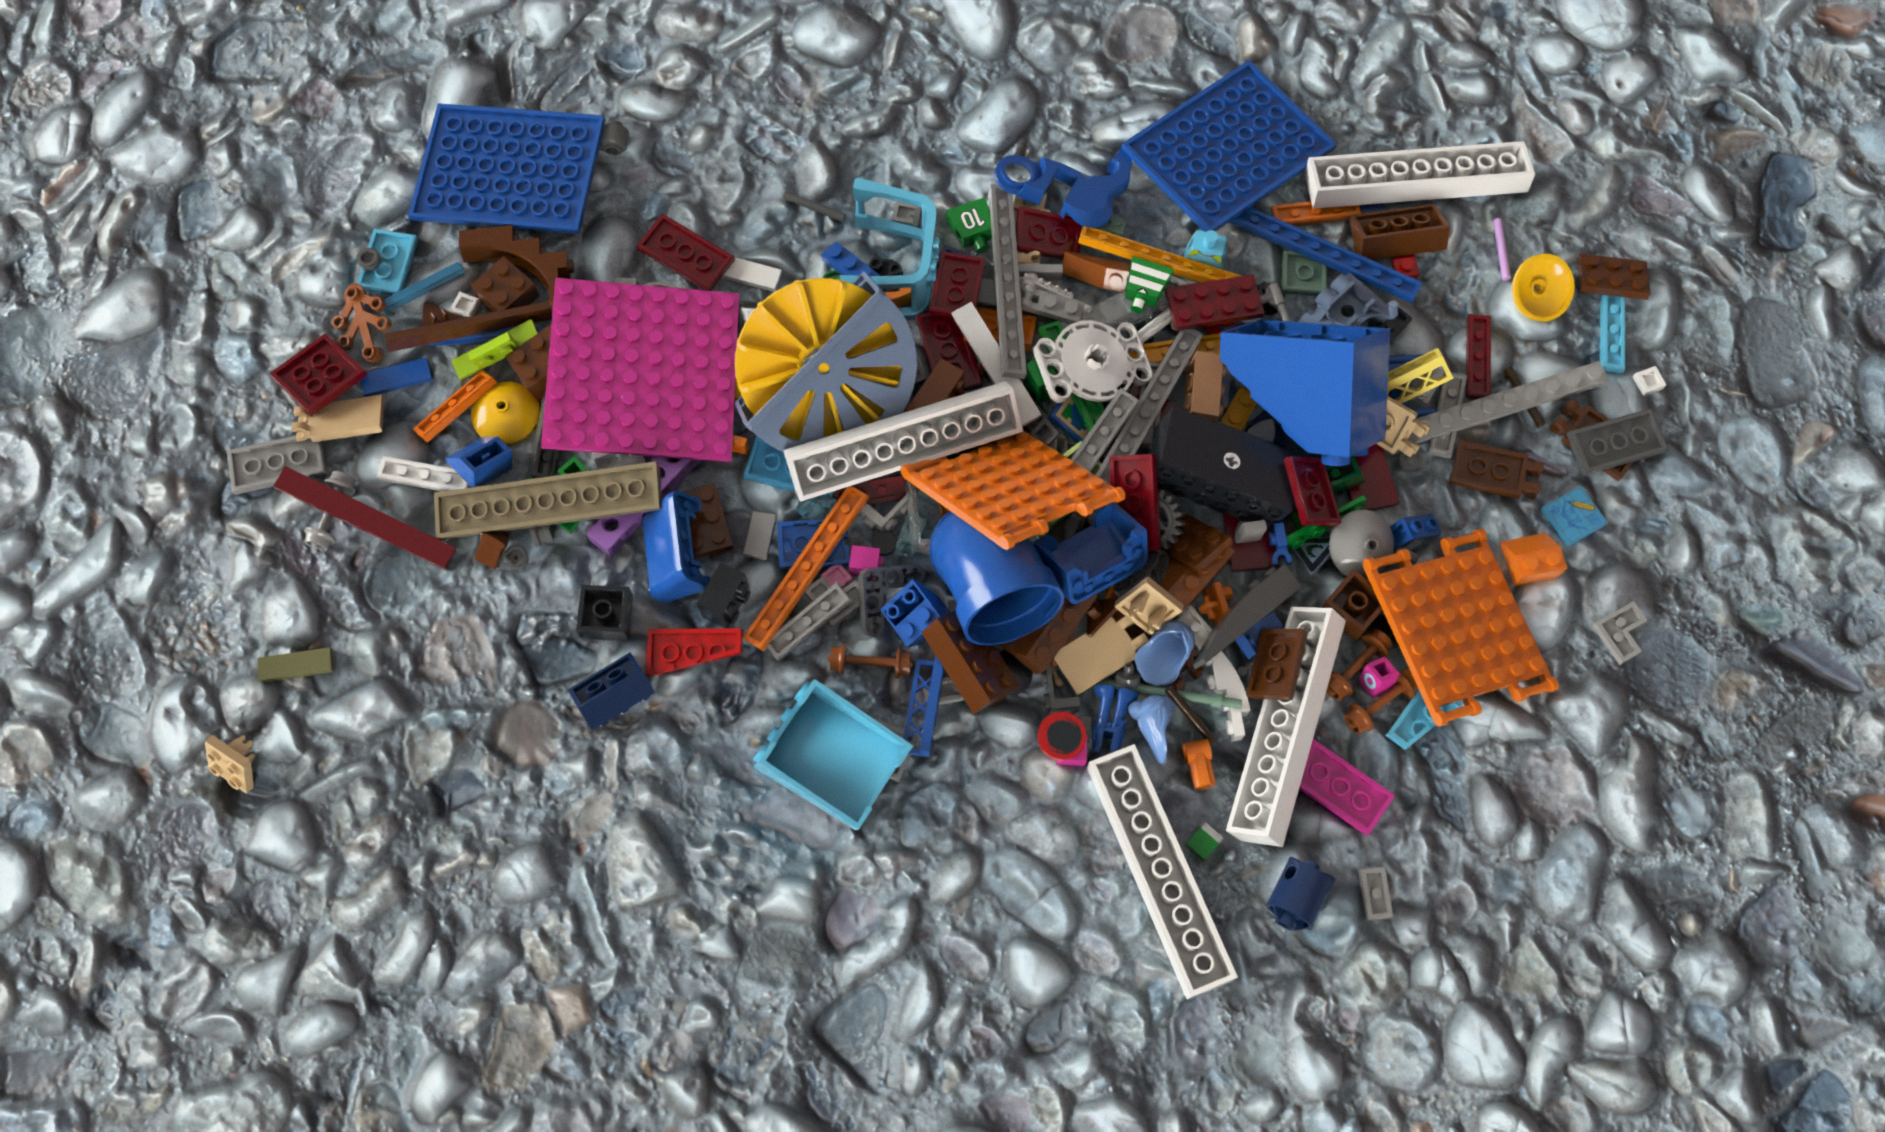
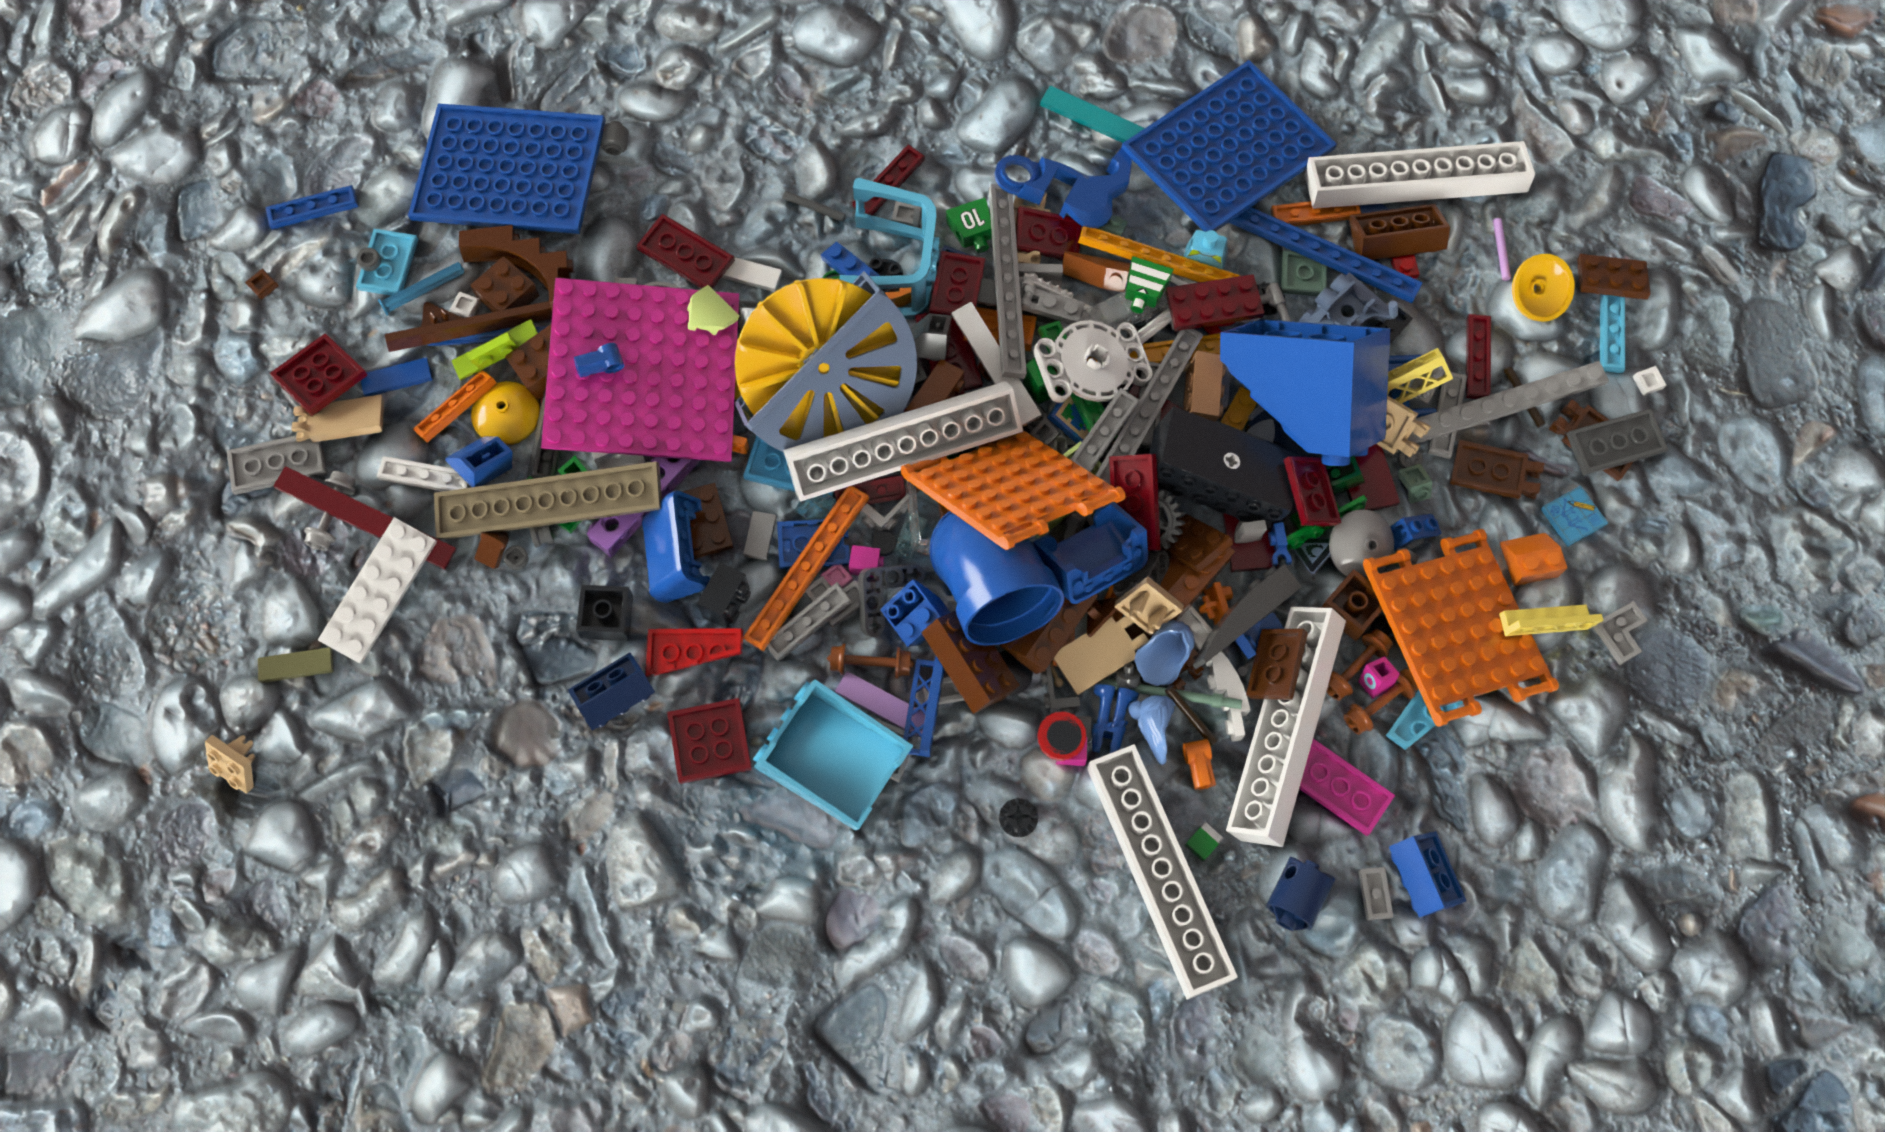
dark orange plant [332,283,392,364] -> none
none -> reddish brown tile [245,268,279,300]
none -> blue tile [266,185,359,229]
none -> white plate [318,517,437,664]
none -> blue piece [574,343,625,378]
none -> dark red plate [667,698,752,784]
none -> yellowish green slope [687,285,740,335]
none -> lavender tile [835,671,925,738]
none -> dark red tile [853,144,925,216]
none -> dark grey slope [910,313,952,361]
none -> black gear [999,797,1038,837]
none -> teal tile [1040,85,1145,143]
none -> blue slope [1389,831,1467,918]
none -> sand green bracket [1398,464,1432,504]
none -> light yellow fence [1499,604,1604,636]

